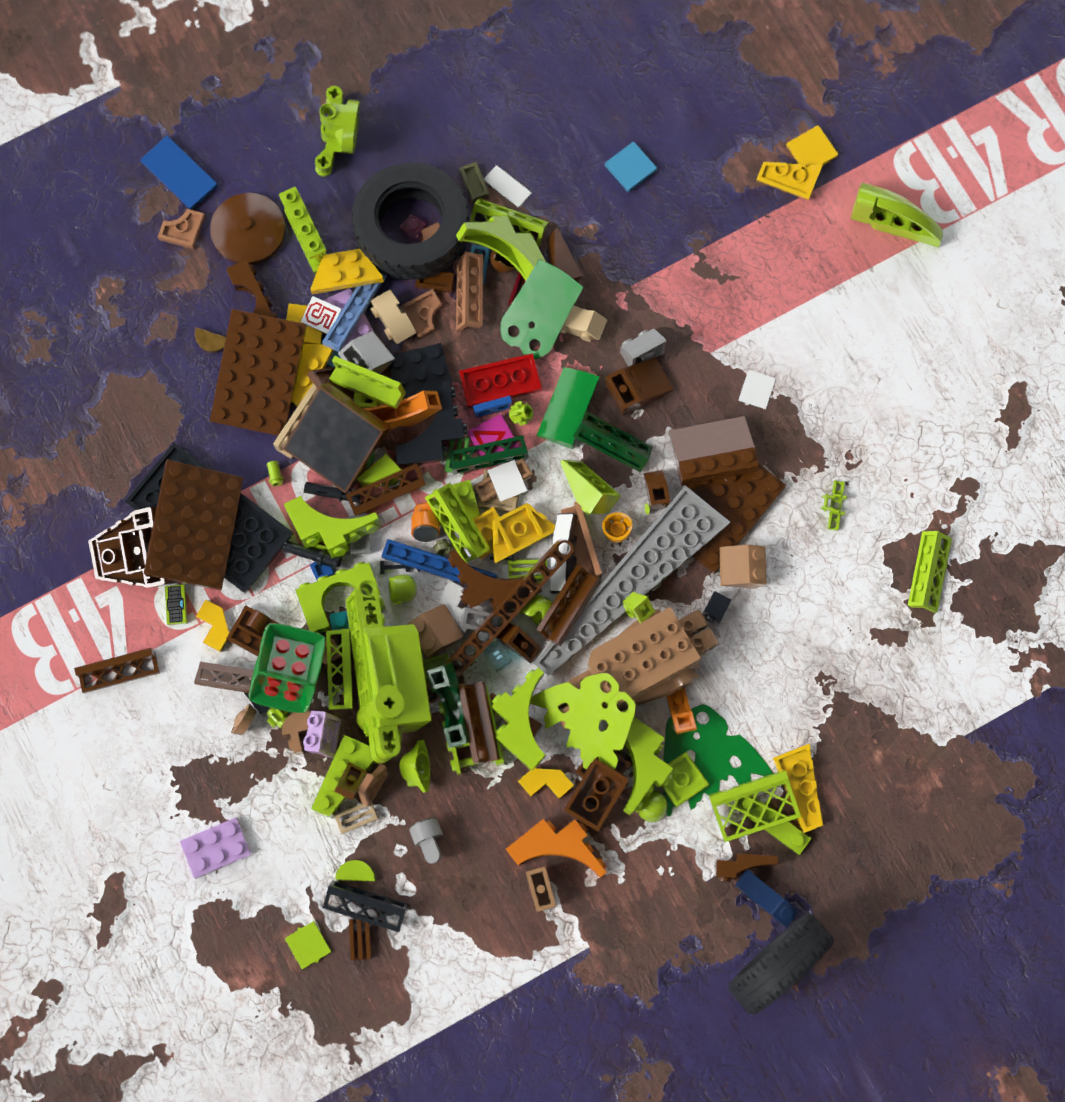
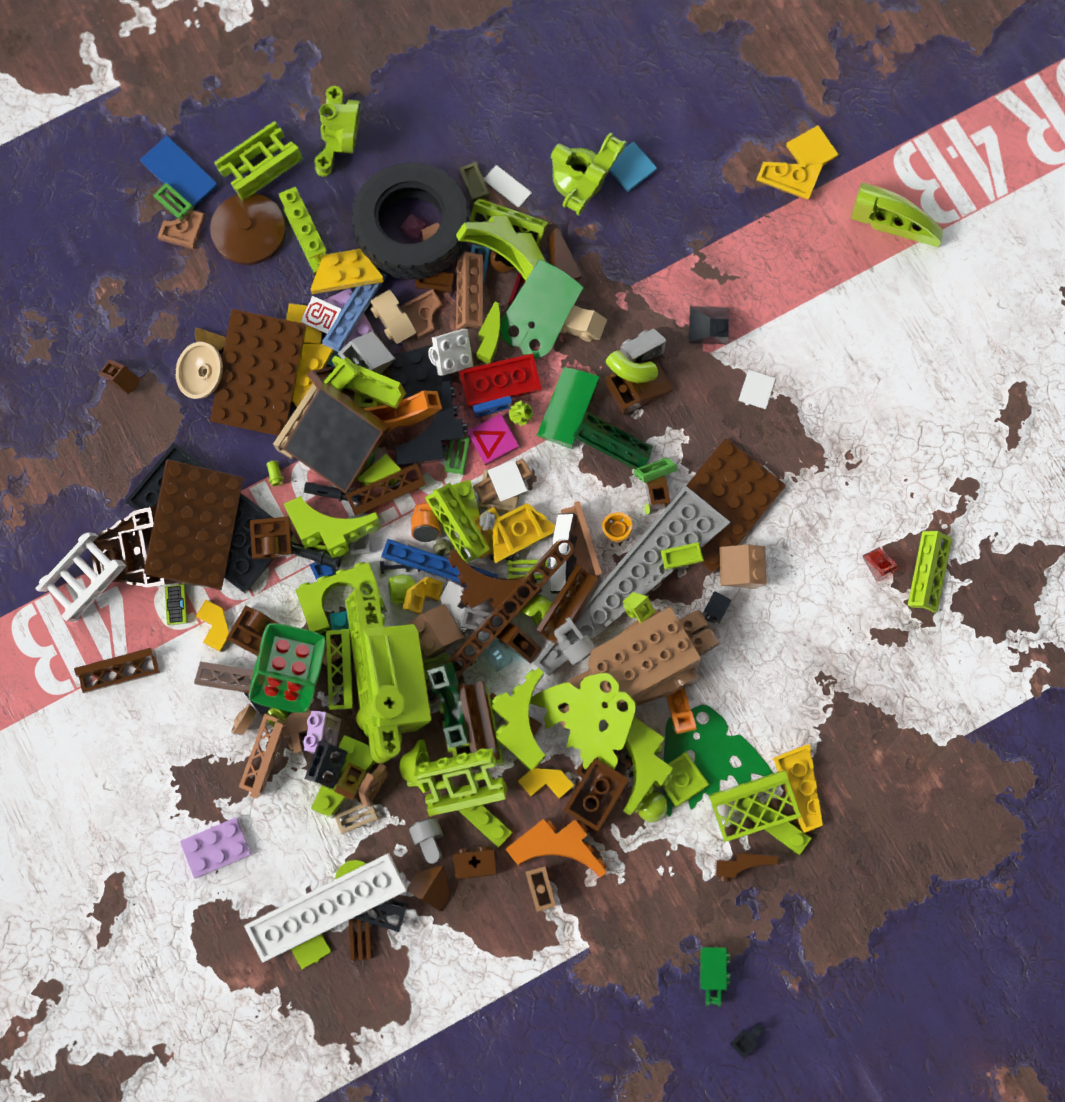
reddish brown arch [226,260,278,318] -> none
dark green fence [448,435,528,475] -> none
lime slope [560,459,621,515] -> none
slope [669,416,759,486] -> none
black tyre [728,913,834,1015] -> none
dark blue slope [735,870,799,928] -> none
lime piece [820,480,847,531] -> none
none -> white fence [35,532,126,622]
none -> reddish brown slope [98,359,140,395]
none -> bright green tile [153,182,194,221]
none -> tan dish [176,342,223,399]
none -> lime fence [215,121,303,200]
none -> nougat fence [239,713,288,799]
none -> white plate [244,853,407,963]
none -> reddish brown plate [250,516,293,560]
none -> black brick [304,741,348,790]
none -> lime tile [324,357,360,392]
none -> yellow tile [403,577,444,615]
none -> reddish brown slope [407,865,451,911]
none -> lime fence [414,748,508,816]
none -> white plate [429,329,473,376]
none -> reddish brown brick [453,847,497,880]
none -> lime plate [458,805,512,848]
none -> lime slope [477,301,500,364]
none -> light grey plate [479,511,495,531]
none -> lime piece [551,132,627,216]
none -> light grey piece [554,617,596,665]
none -> lime cylinder [606,350,658,383]
none -> bright green tile [634,457,677,483]
none -> lime tile [661,542,704,570]
none -> black slope [689,306,729,345]
none -> green brick [700,947,730,1007]
none -> black plate [729,1023,764,1059]
none -> clear red slope [862,547,898,582]

